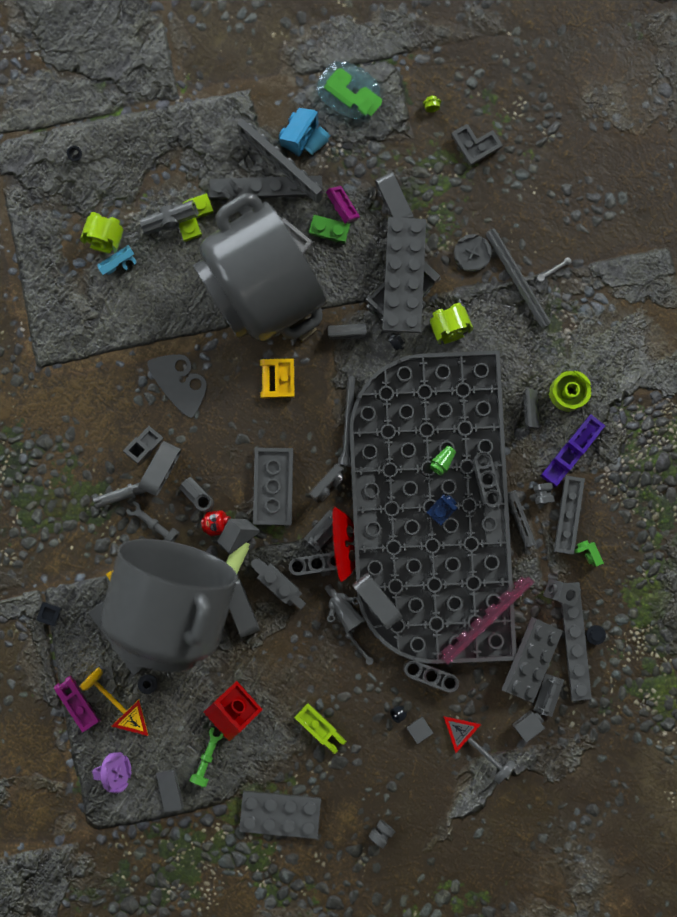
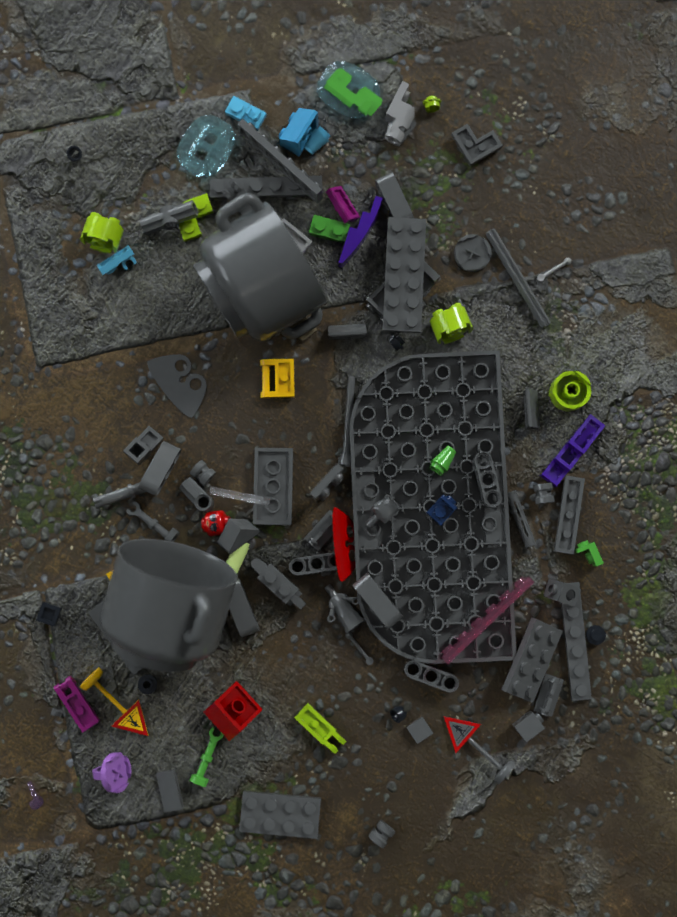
none -> clear purple hand [27,781,44,810]
none -> clear light blue piece [177,115,236,177]
none -> dark grey wheel [189,460,217,486]
none -> clear tile [209,486,270,505]
none -> medium azure plate [225,96,267,131]
none -> dark purple slope [339,196,383,268]
none -> dark grey piece [365,494,401,528]
none -> light grey plate [384,81,416,146]

